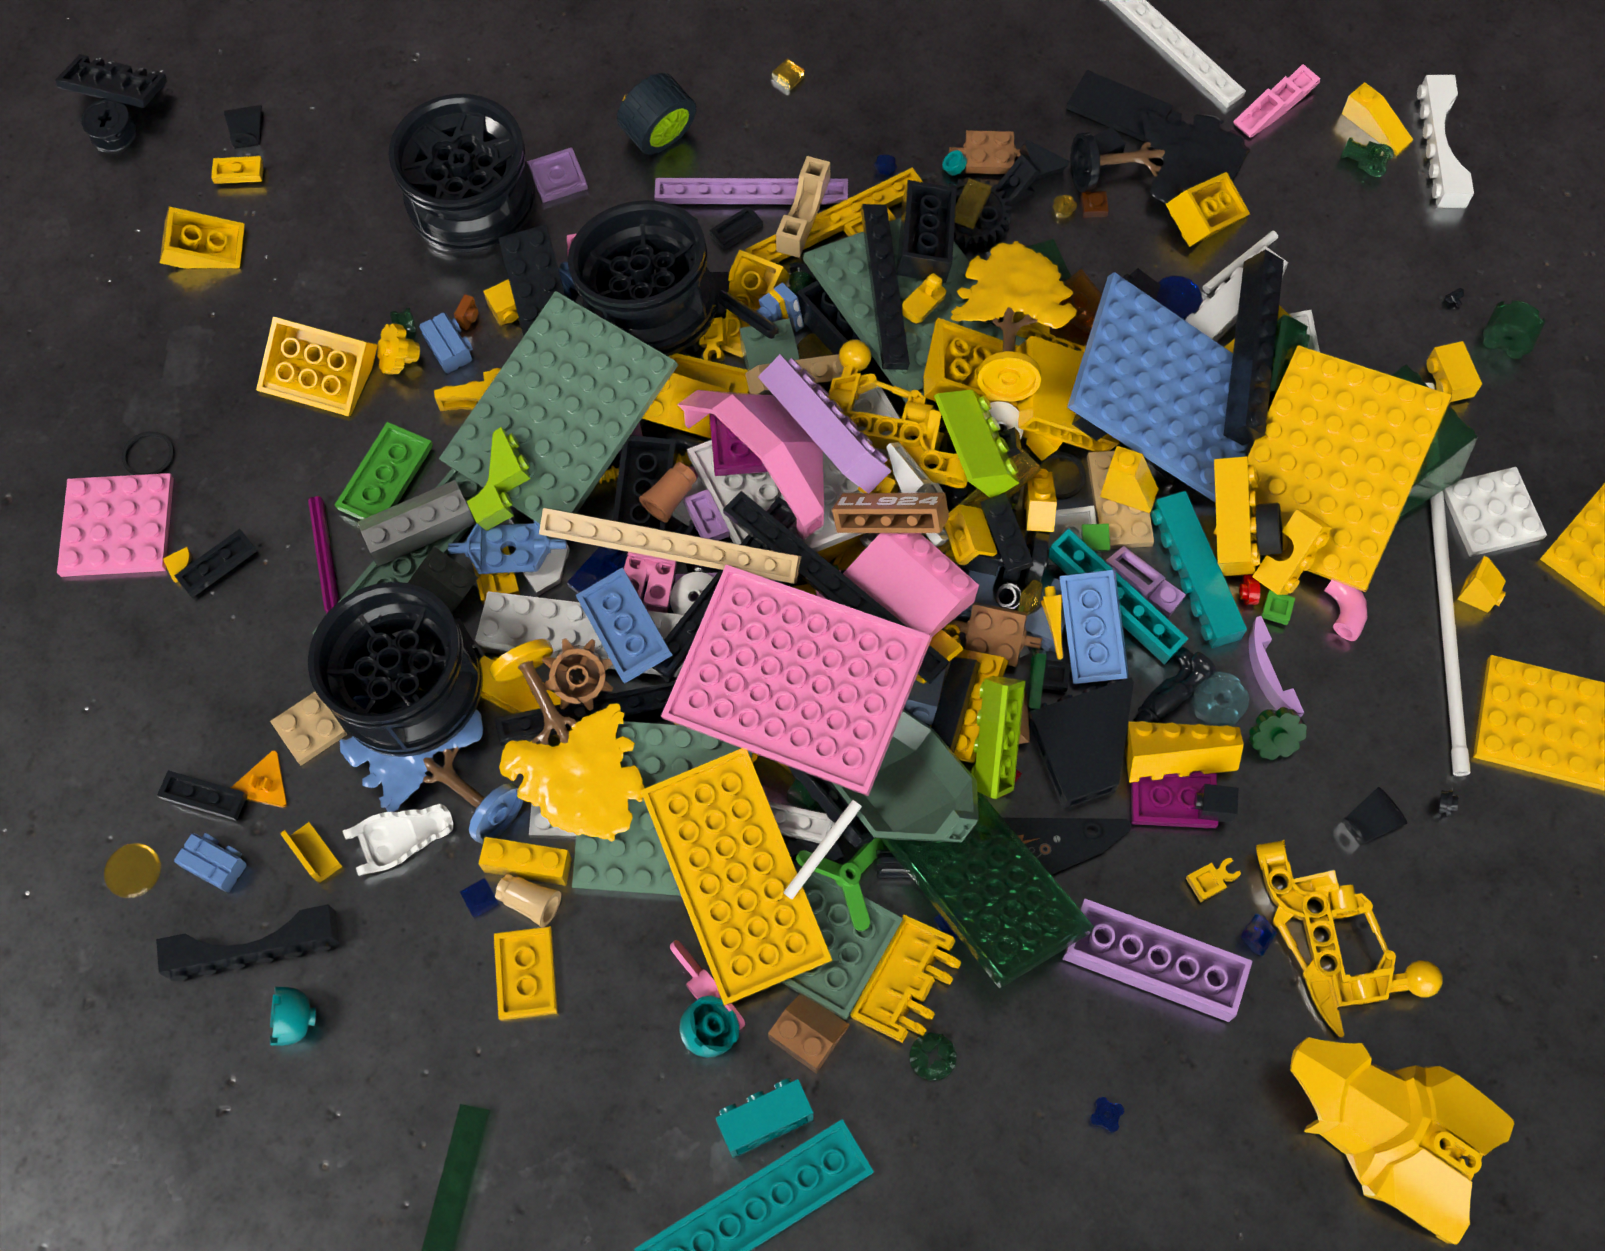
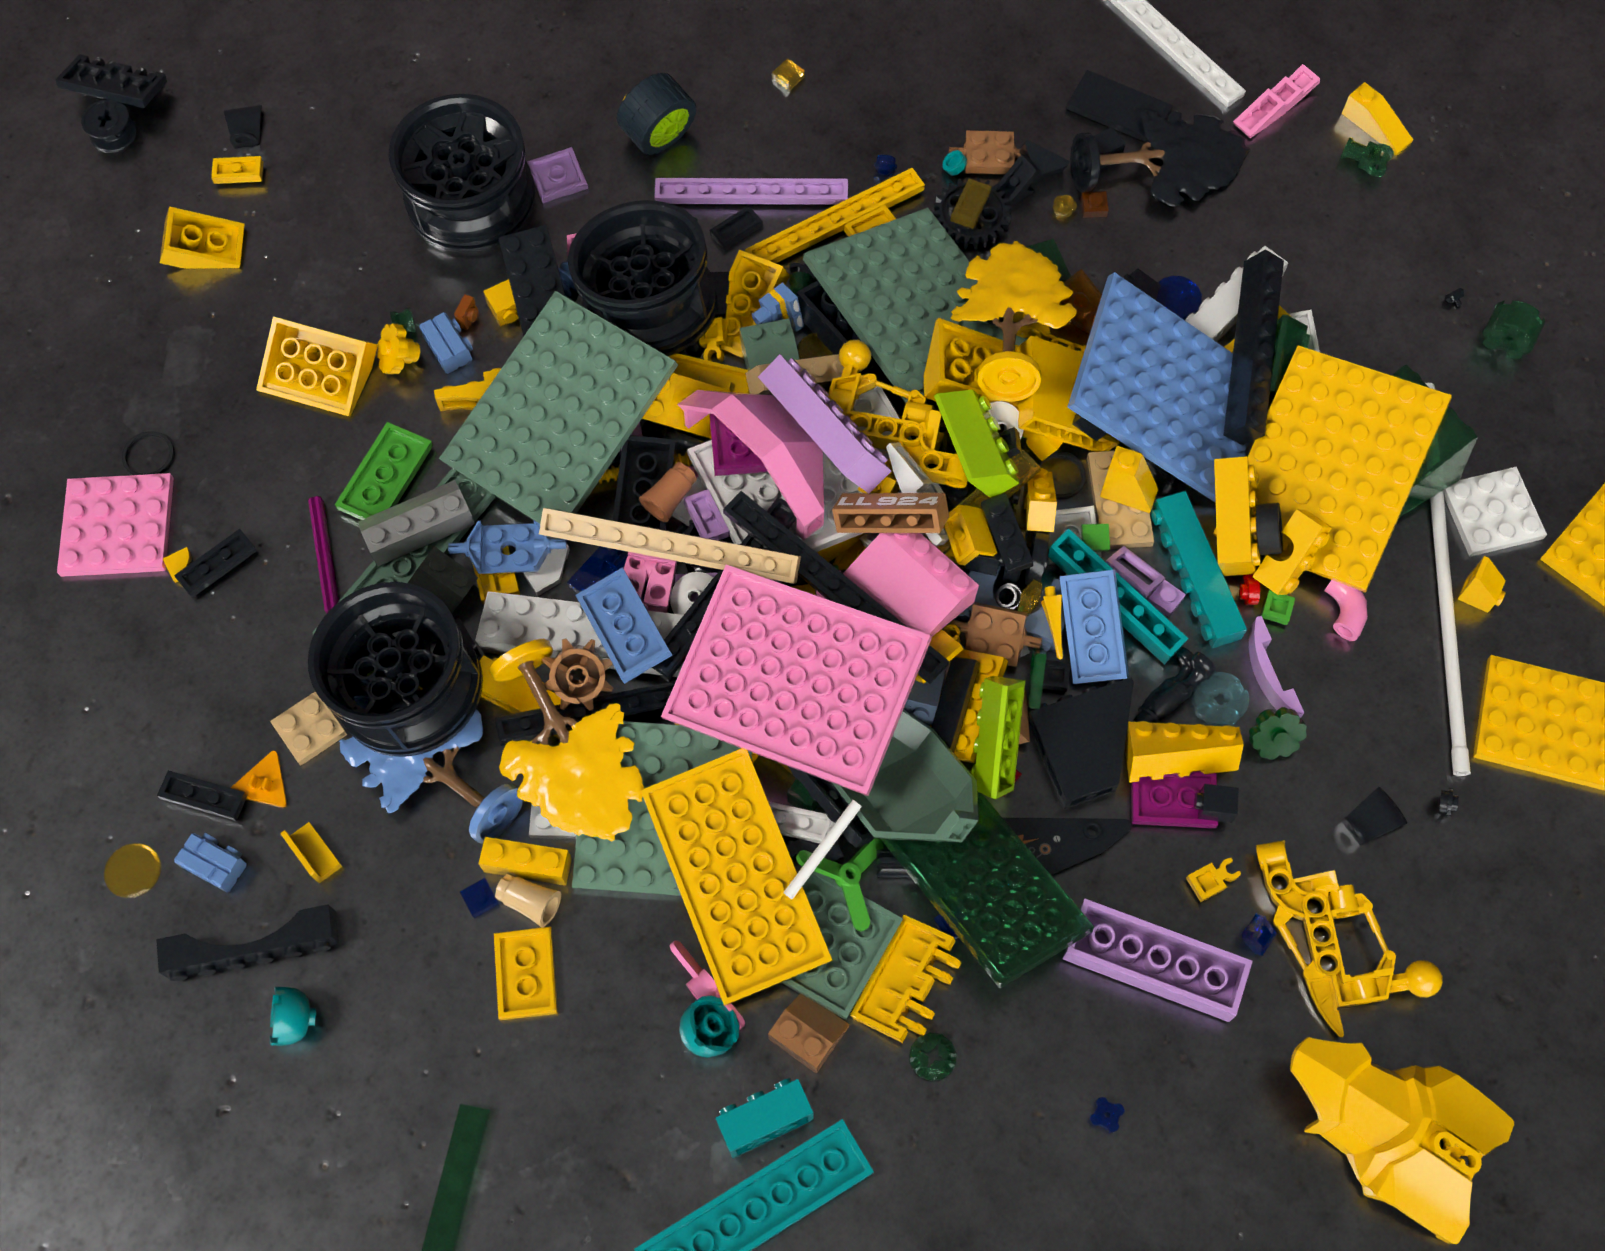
white animal [342,804,453,876] -> none
lime arch [467,427,531,531] -> none
black axle [716,290,779,339] -> none
tan arch [776,156,830,258] -> none
black plate [861,204,910,370] -> none
black brick [897,180,957,283] -> none
yellow piece [902,273,947,324] -> none
yellow slope [1166,172,1250,247] -> none
white bar [1202,231,1278,294] -> none
white arch [1417,75,1474,208] -> none
yellow brick [1427,341,1482,402] -> none

